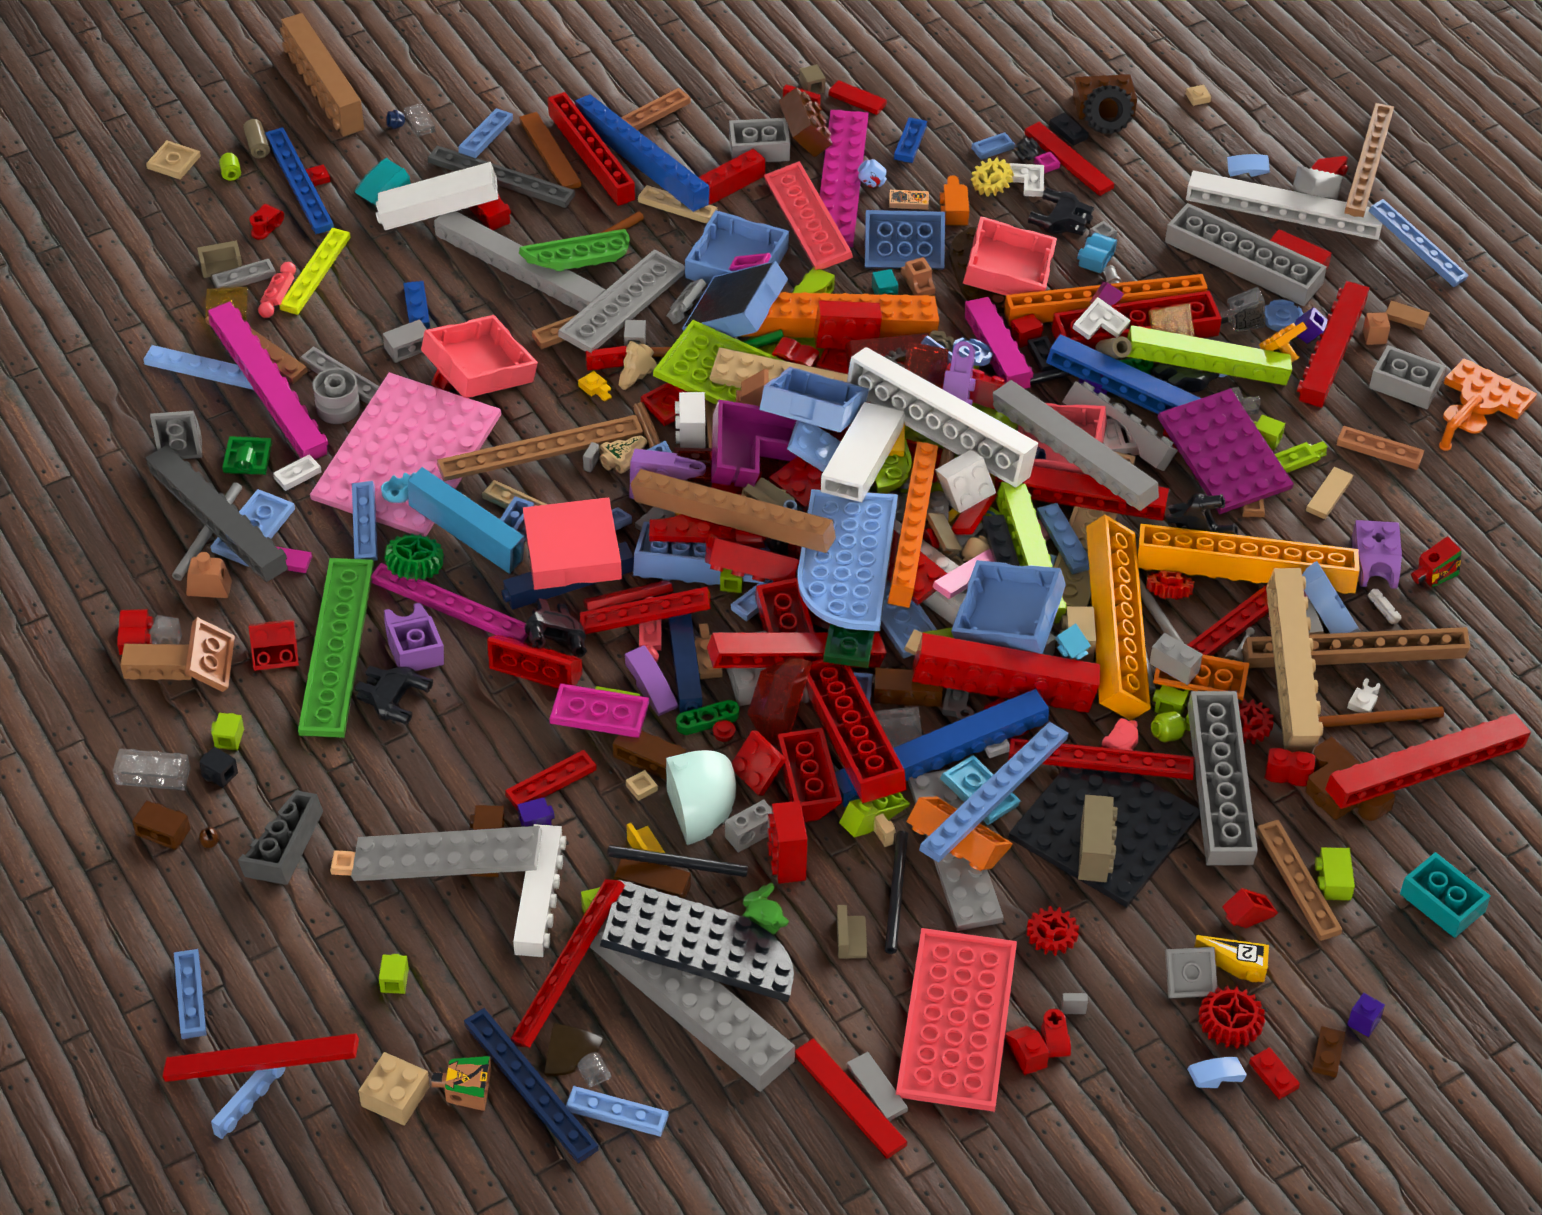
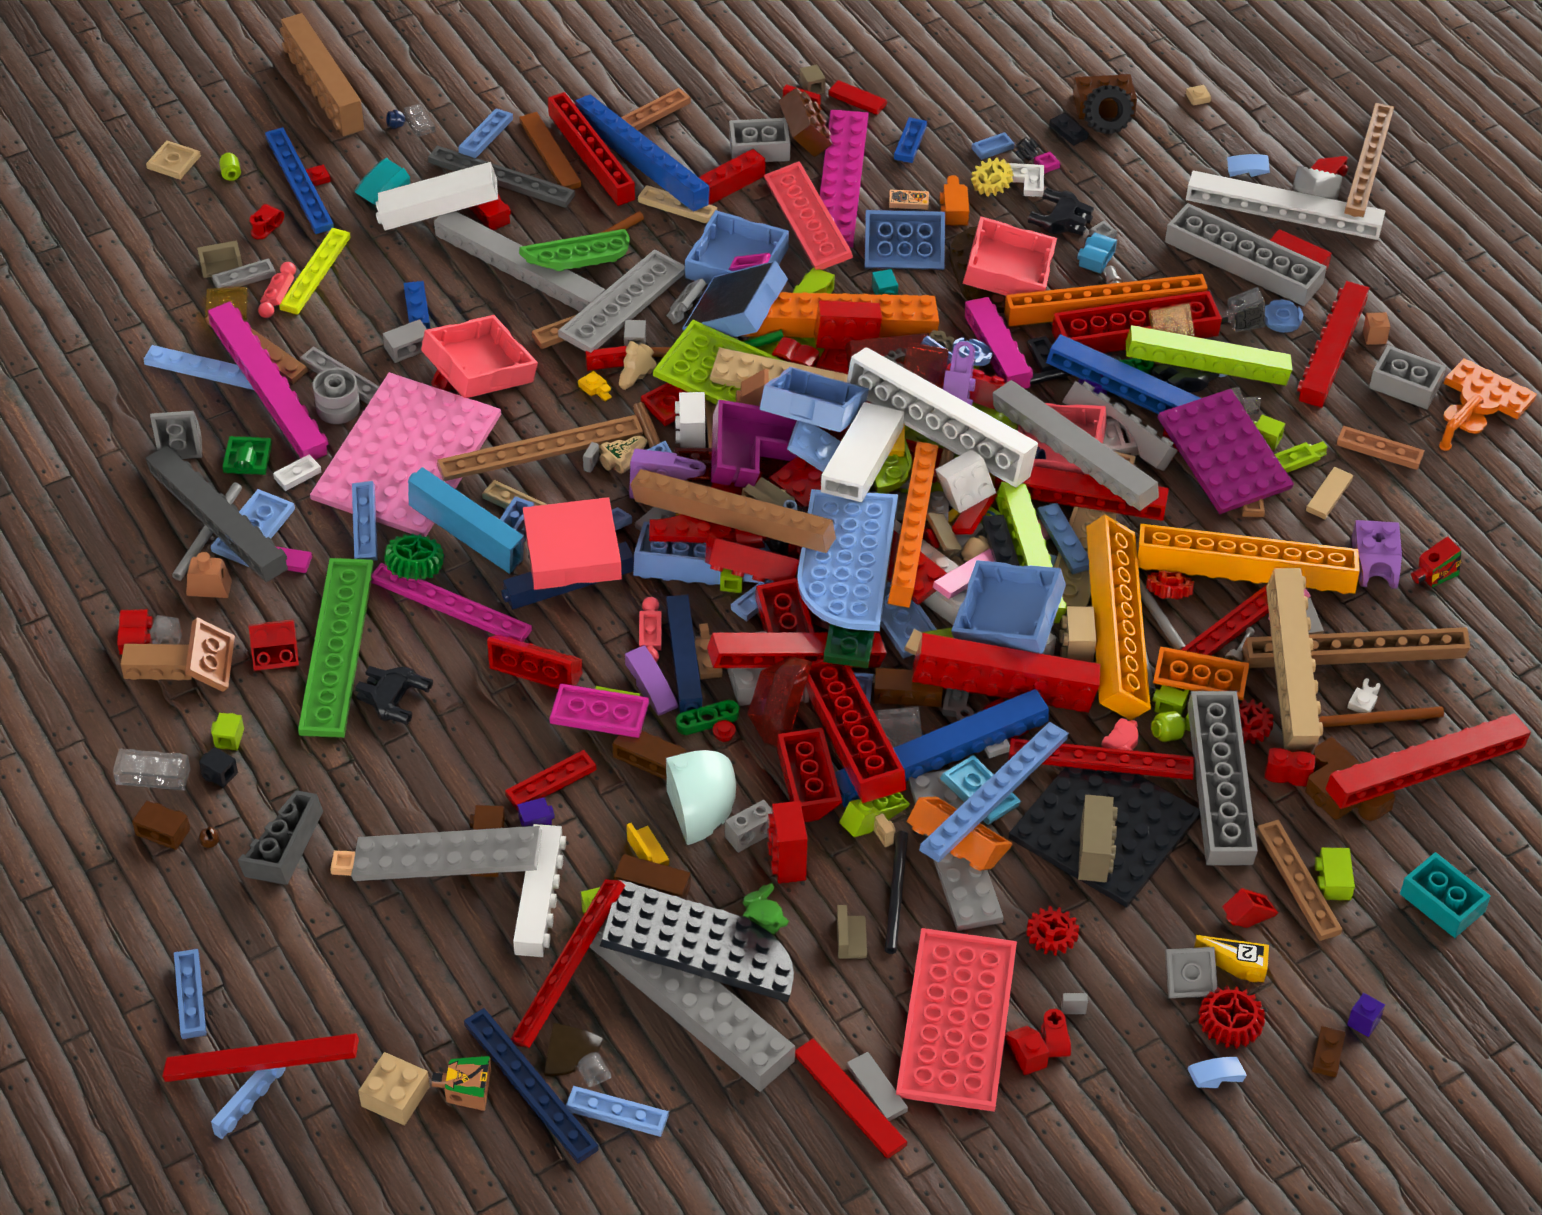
dark tan brick [243,119,270,159] -> none
lime brick [379,954,409,994] -> none
medium azure hair [381,473,410,503] -> none
medium lavender brick [384,603,444,671] -> none
black connector [524,598,587,657] -> none
red plate [580,587,711,634] -> none
red tile [583,580,673,611] -> none
black piece [607,845,748,877] -> none
tan plate [626,770,658,801] -> none
red plate [732,731,787,796] -> none
light blue head [858,159,887,188] -> none
nougat brick [900,257,935,296] -> none
red brick [1010,313,1043,348] -> none
red tile [1024,121,1115,196] -> none
medium azure brick [1055,623,1091,660] -> none
white plate [1073,297,1131,340] -> none
magenta brick [1090,282,1124,306] -> none
dark tan brick [1095,337,1132,359] -> none
light grey brick [1149,633,1203,685] -> none
black connector [1166,493,1238,535] -> none
red plate [1249,1047,1300,1100] -> none
light orange plate [1258,322,1307,362] -> none
dark purple brick [1295,307,1328,344] -> none
light blue brick [1302,561,1361,634] -> none
white axle [1368,589,1401,624] -> none
medium blue tile [1369,199,1468,287] -> none
medium nougat tile [1386,301,1430,330] -> none

